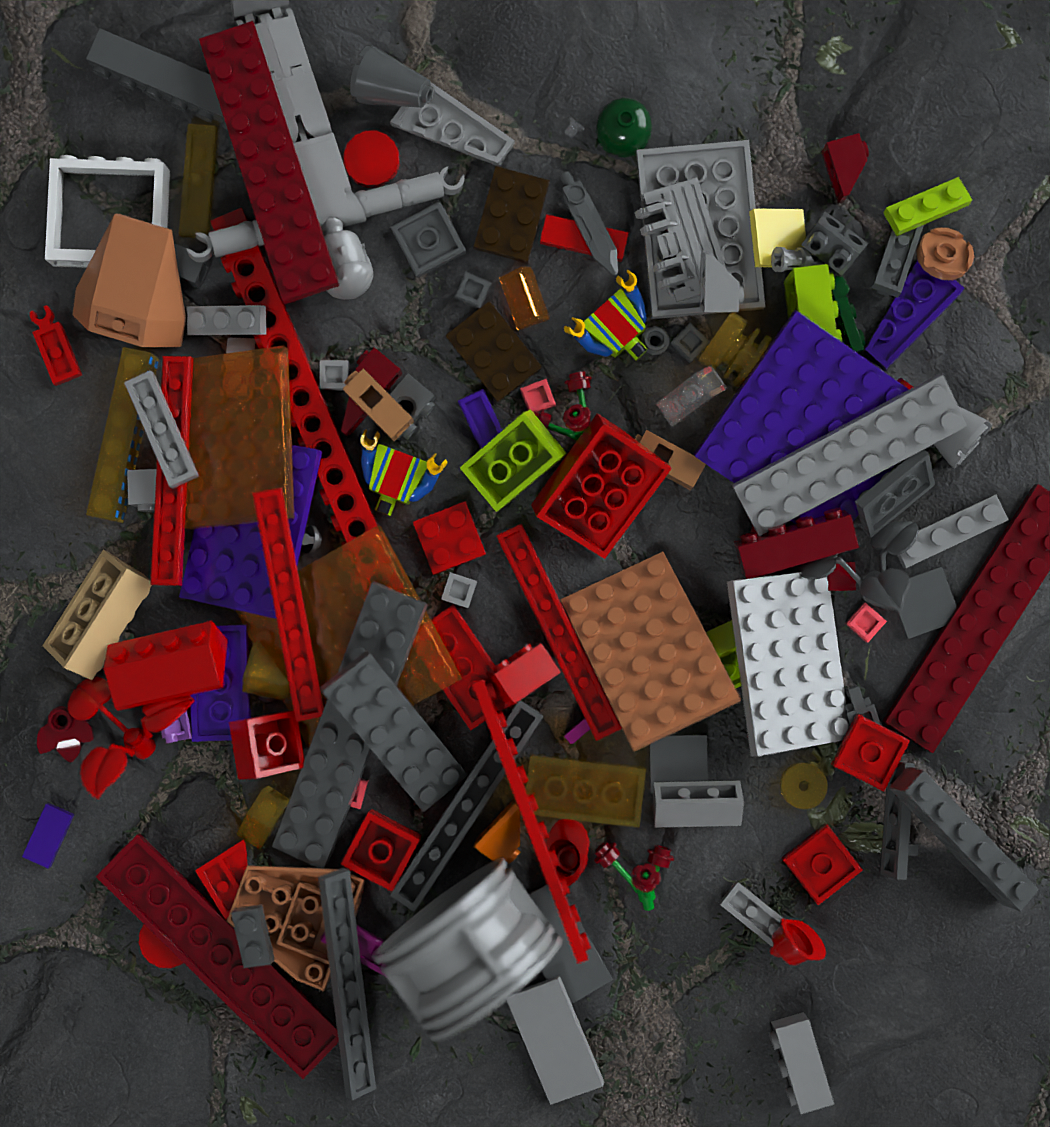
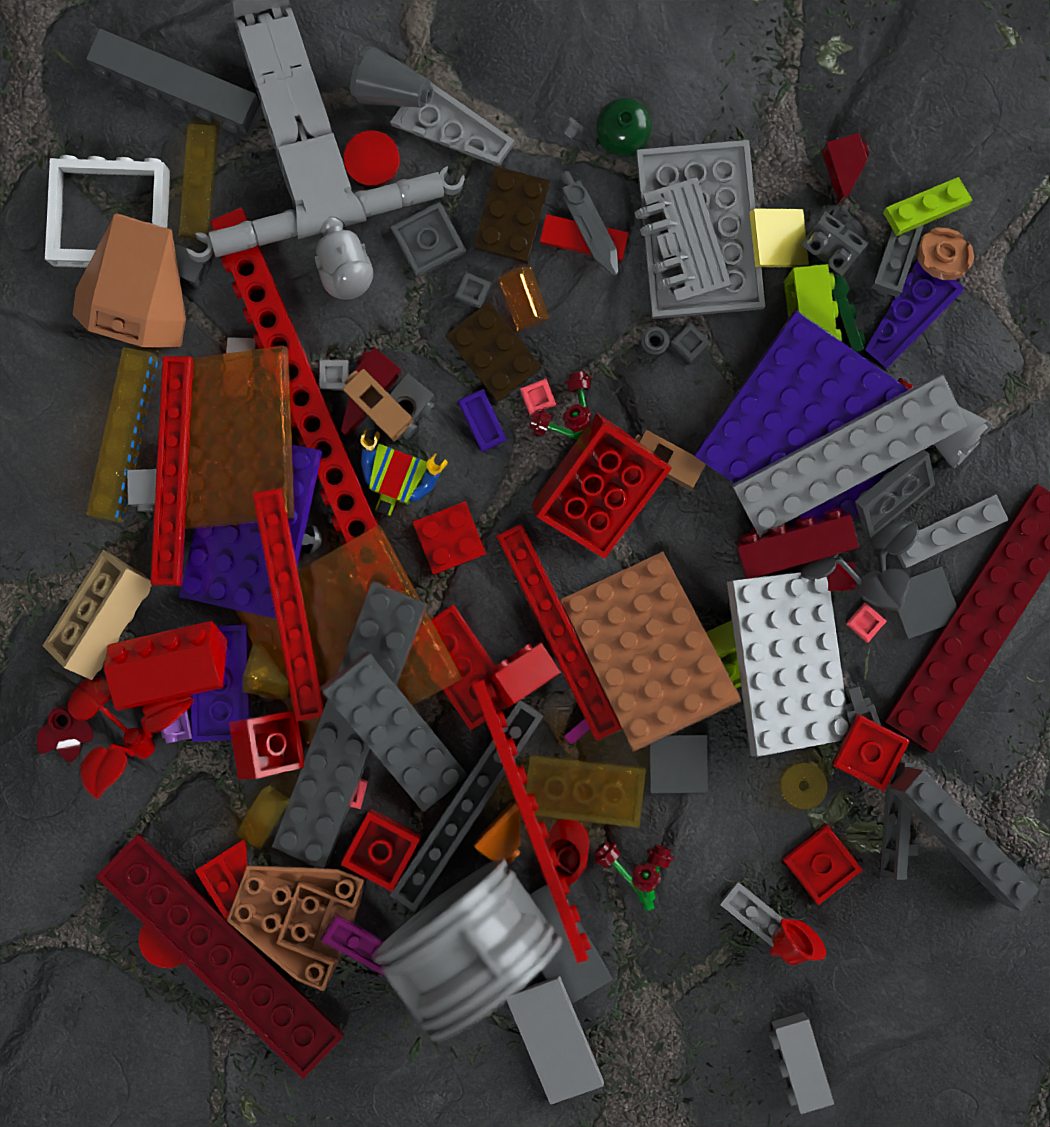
dark purple tile [22,803,75,868] -> none
red plate [30,305,82,386] -> none
light grey plate [124,370,199,488] -> none
light grey plate [187,305,266,335] -> none
dark red plate [199,21,340,304] -> none
dark grey plate [231,905,275,968] -> none
dark grey plate [318,868,376,1101] -> none
light grey plate [441,572,478,608] -> none
lime brick [460,410,567,512] -> none
torso [564,270,648,360] -> none
light grey brick [653,781,744,828] -> none
clear brick [656,365,727,427] -> none
clear yellow wheel [698,312,772,388] -> none
light grey slope [699,251,744,313] -> none
light grey piece [771,247,824,272] -> none

